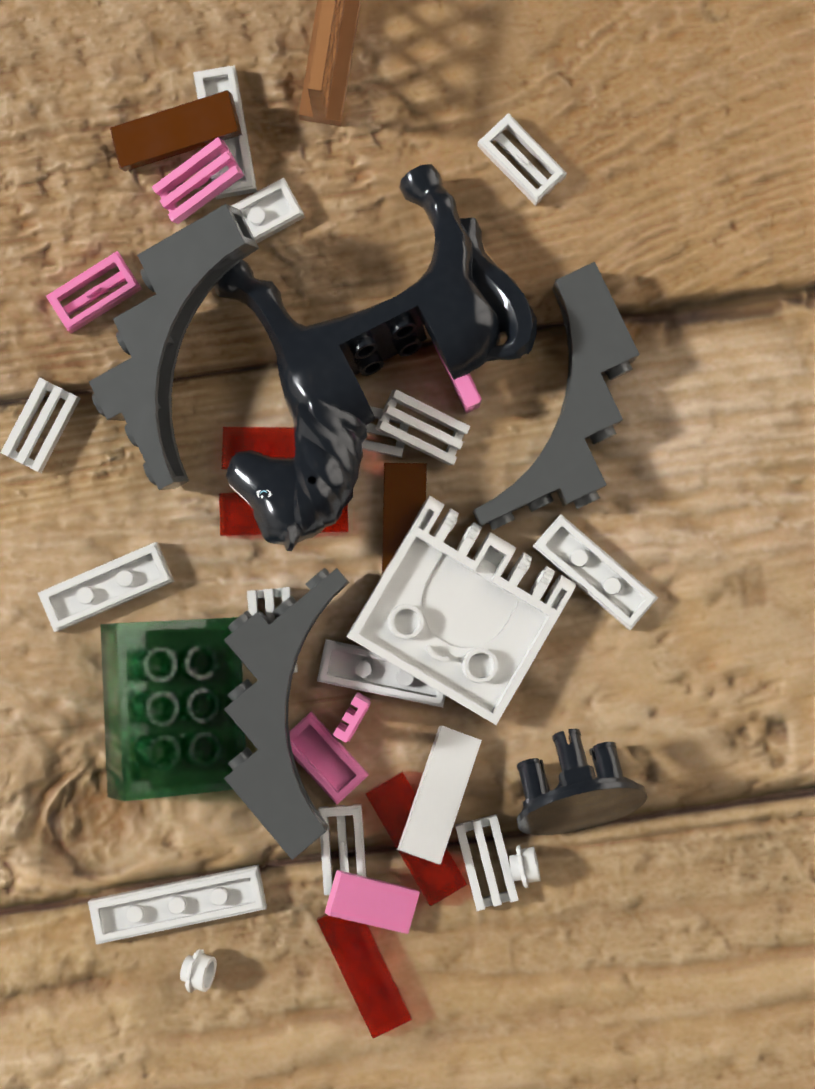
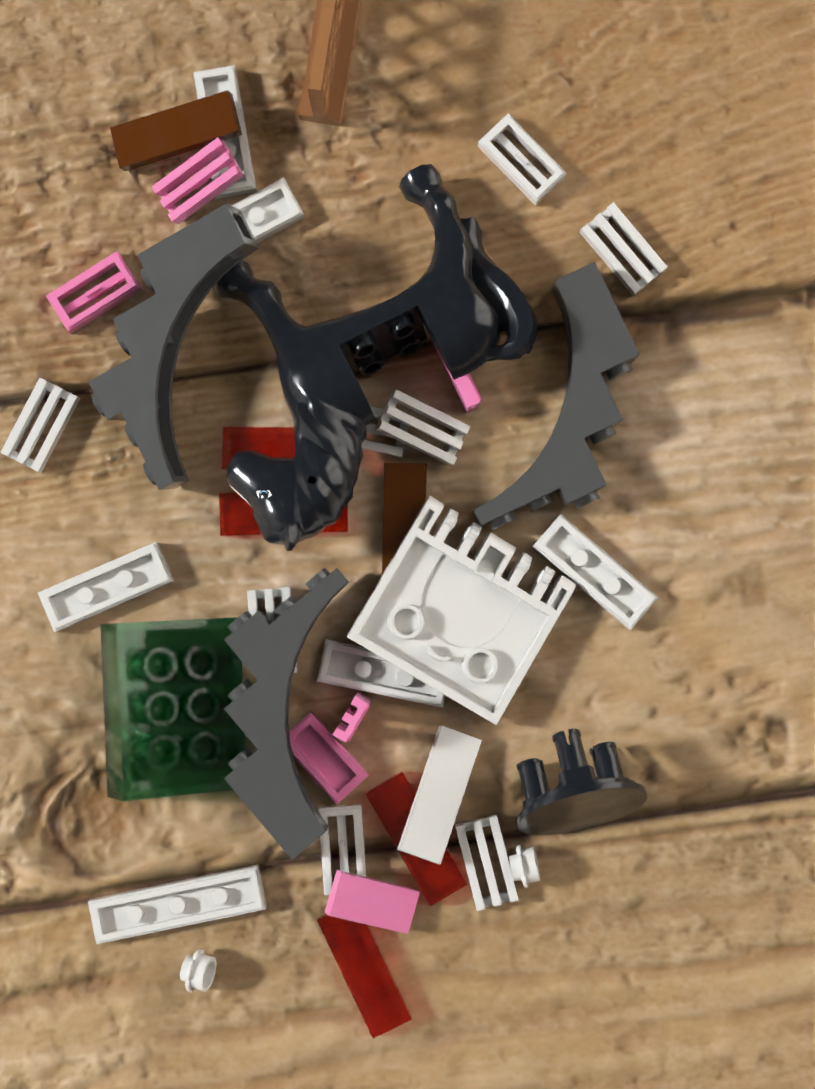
none -> white tile [579,202,668,296]

